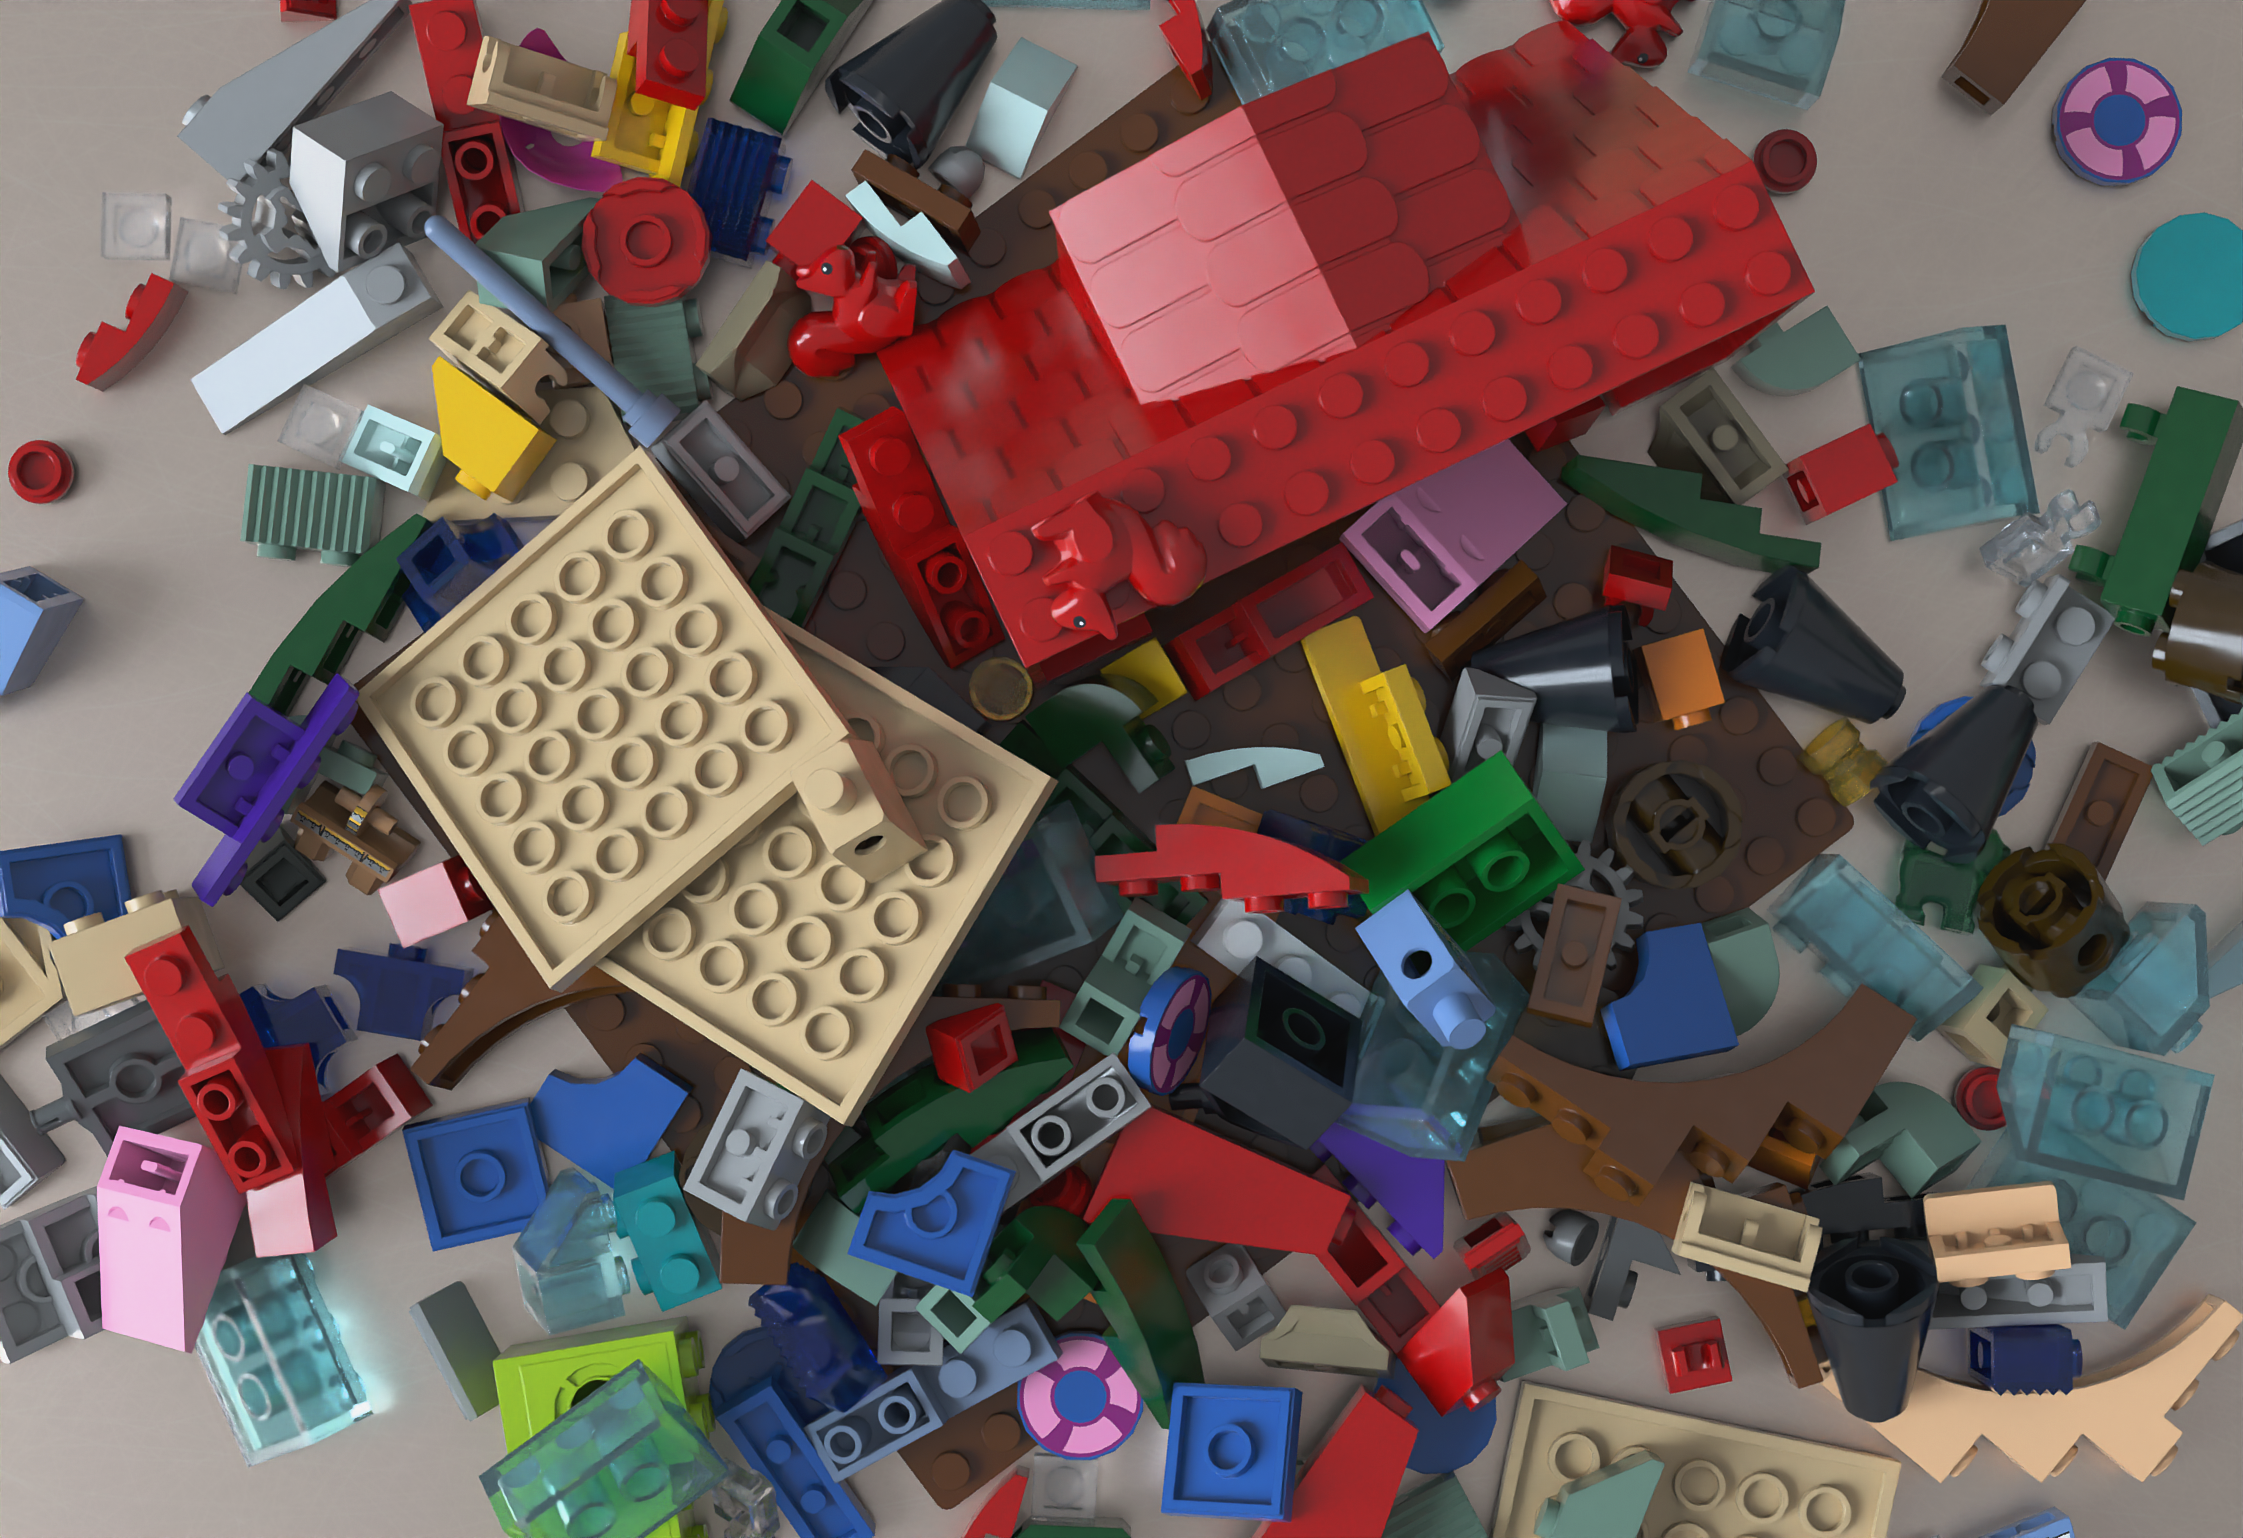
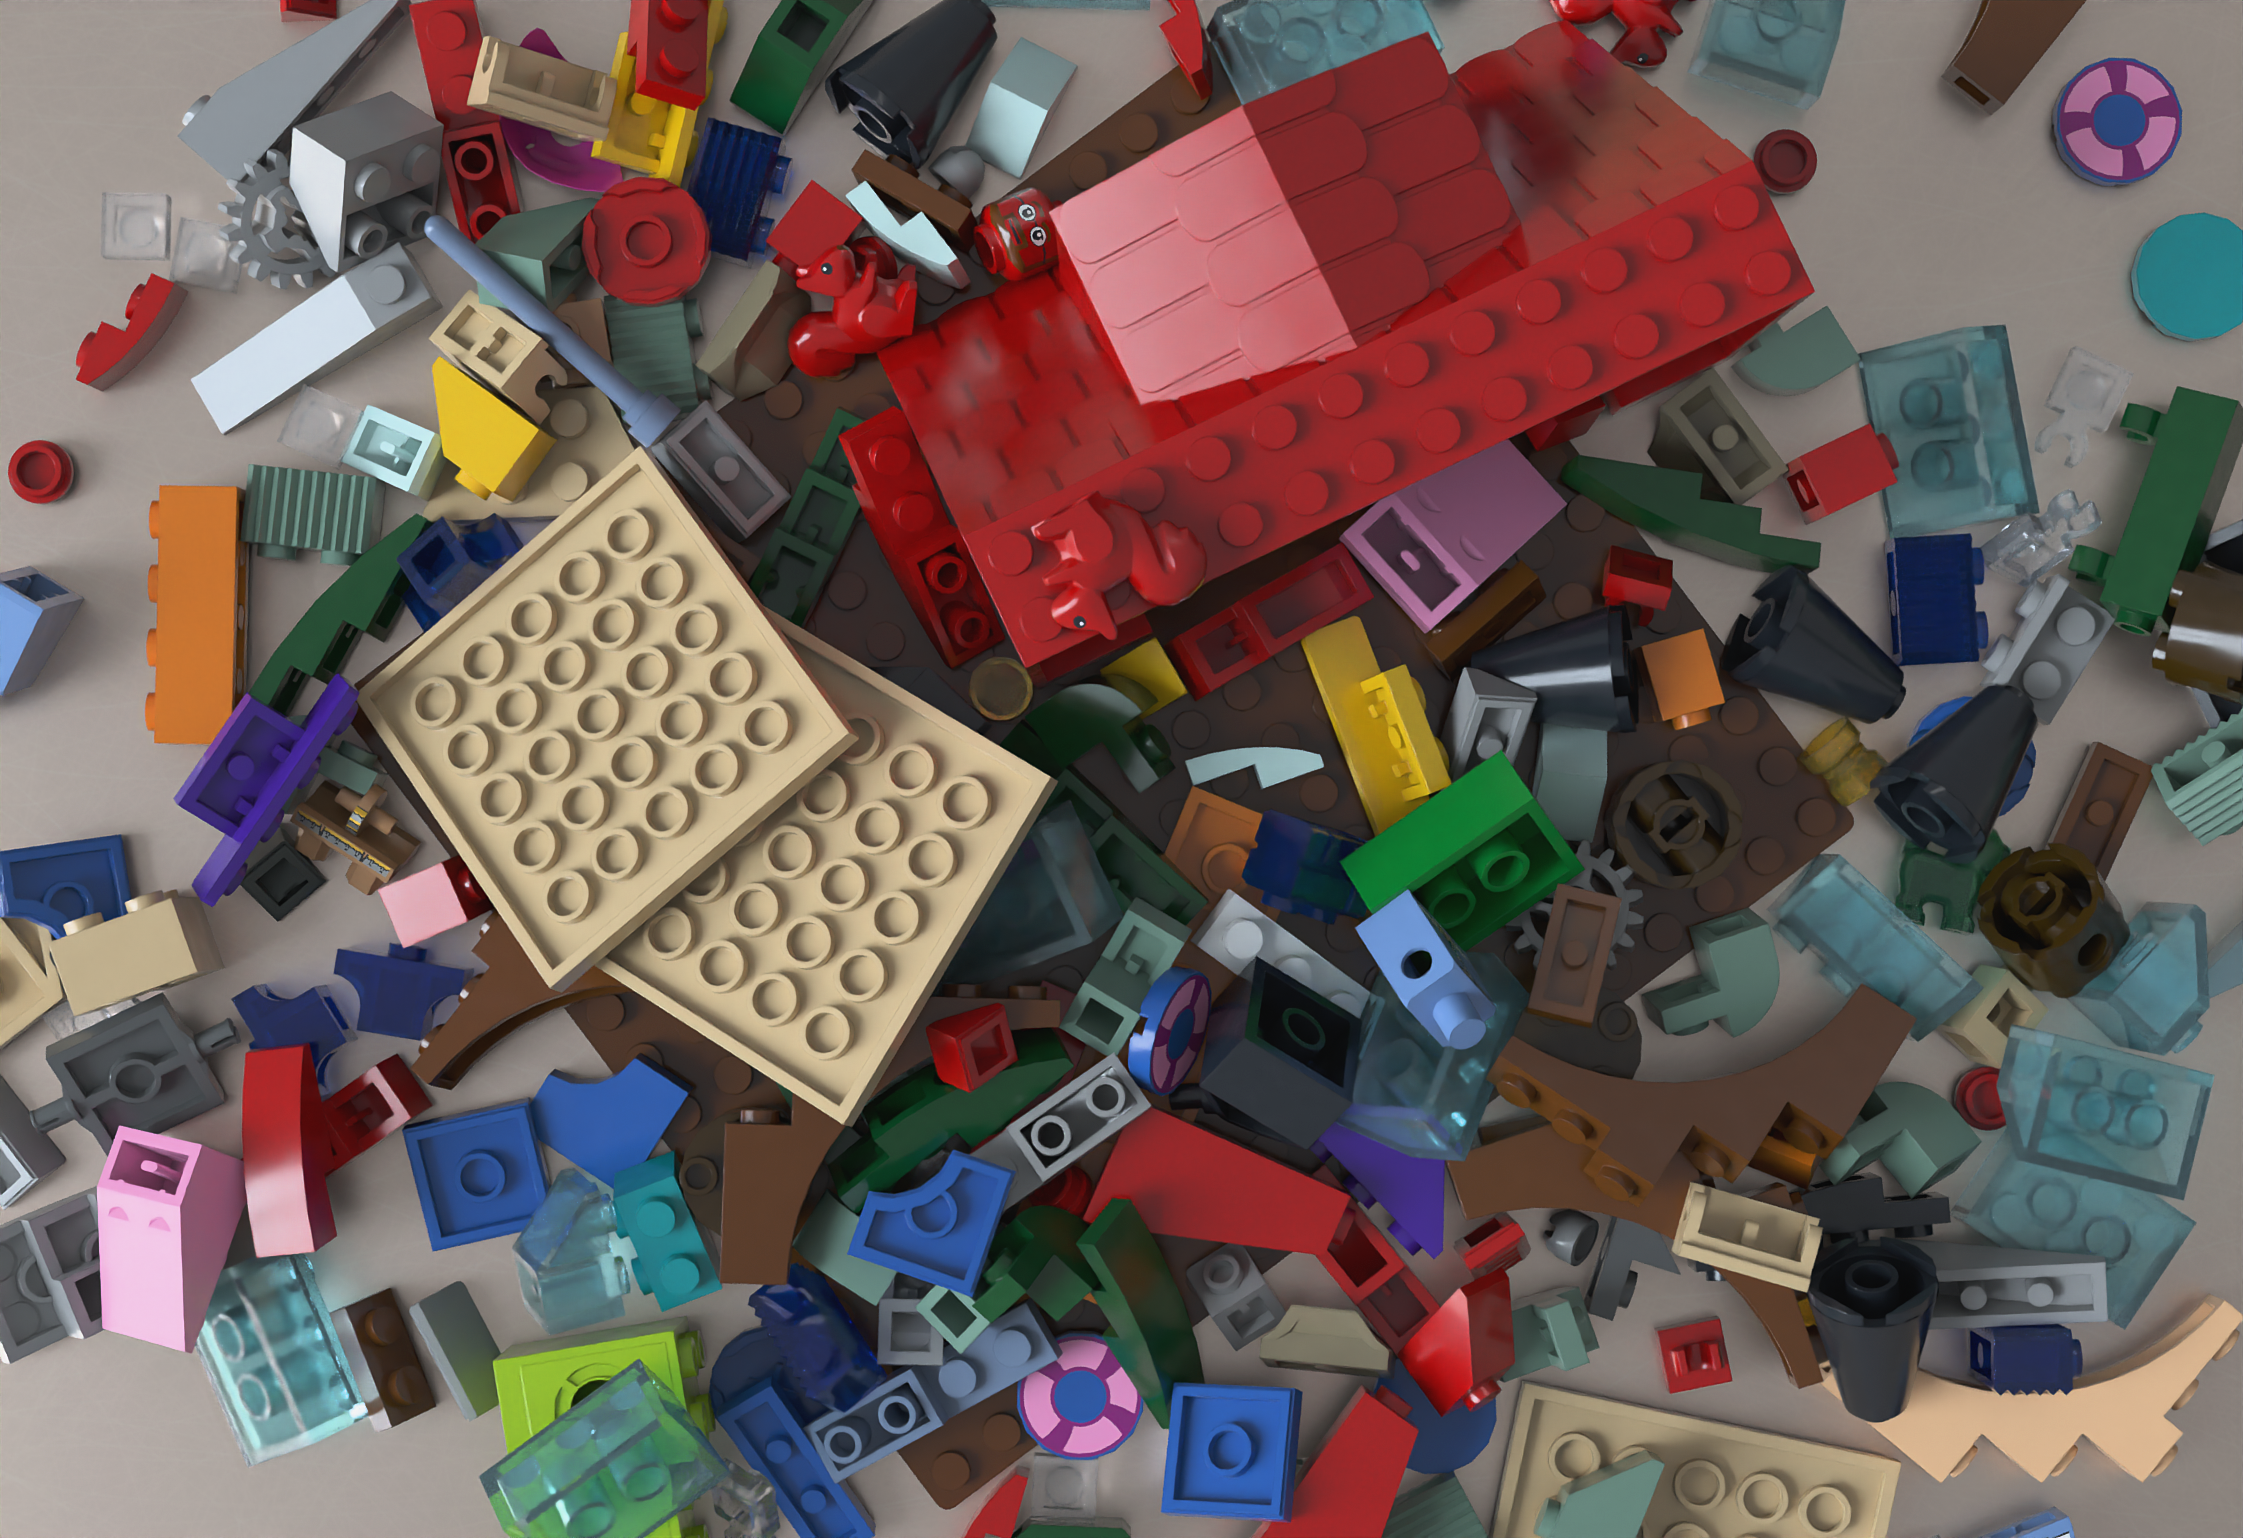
red slope [124,925,299,1194] -> none
light grey bracket [683,1068,830,1231] -> none
tan torso [790,738,929,884] -> none
red slope [1095,824,1369,914] -> none
blue tile [1600,923,1739,1072] -> none
light nougat bracket [1923,1181,2071,1287] -> none
none -> orange brick [145,485,249,745]
none -> reddish brown plate [329,1288,437,1433]
none -> red head [973,187,1063,281]
none -> clear blue brick [1885,533,1989,668]

